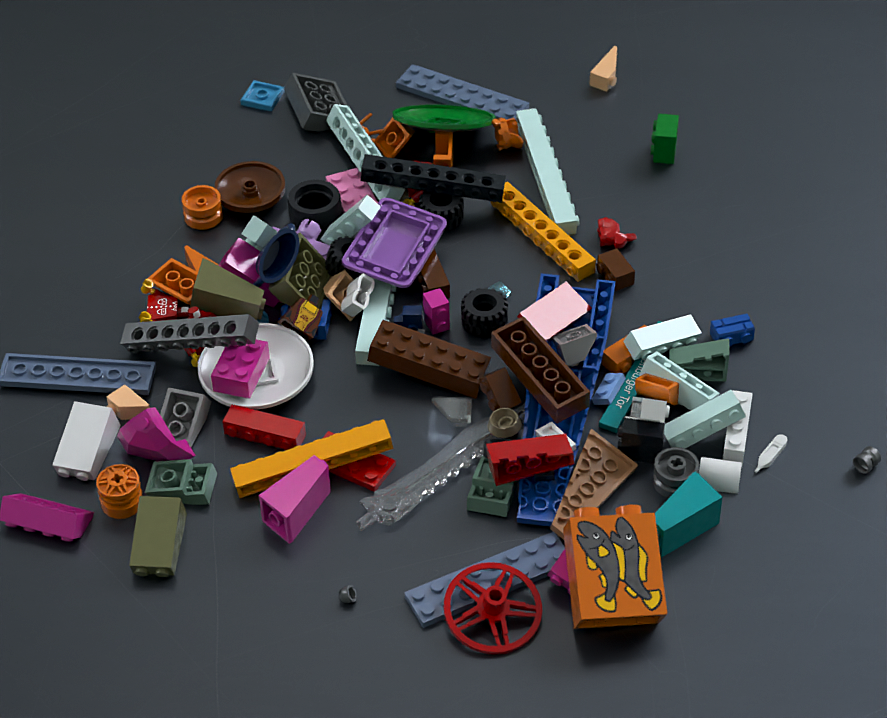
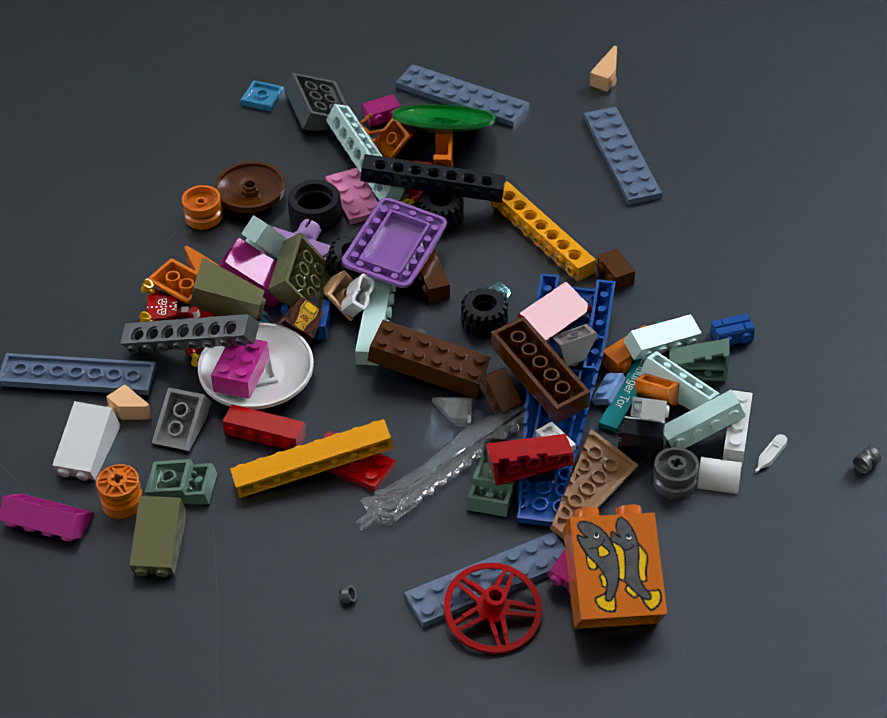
dark pink brick [117,407,196,461] -> none
dark blue piece [253,223,300,287] -> none
dark pink slope [259,455,331,544] -> none
light aqua brick [320,195,381,245] -> none
dark blue brick [394,305,423,331] -> none
dark pink brick [423,288,450,335] -> none
dark tan hat [487,408,522,438] -> none
orange hair [492,118,523,151] -> none
light aqua brick [516,108,579,235] -> none
red animal [597,217,637,249] -> none
green brick [650,113,679,164] -> none
teal slope [655,471,723,558] -> none
none -> dark pink brick [362,94,401,127]
none -> sand blue plate [584,107,662,205]

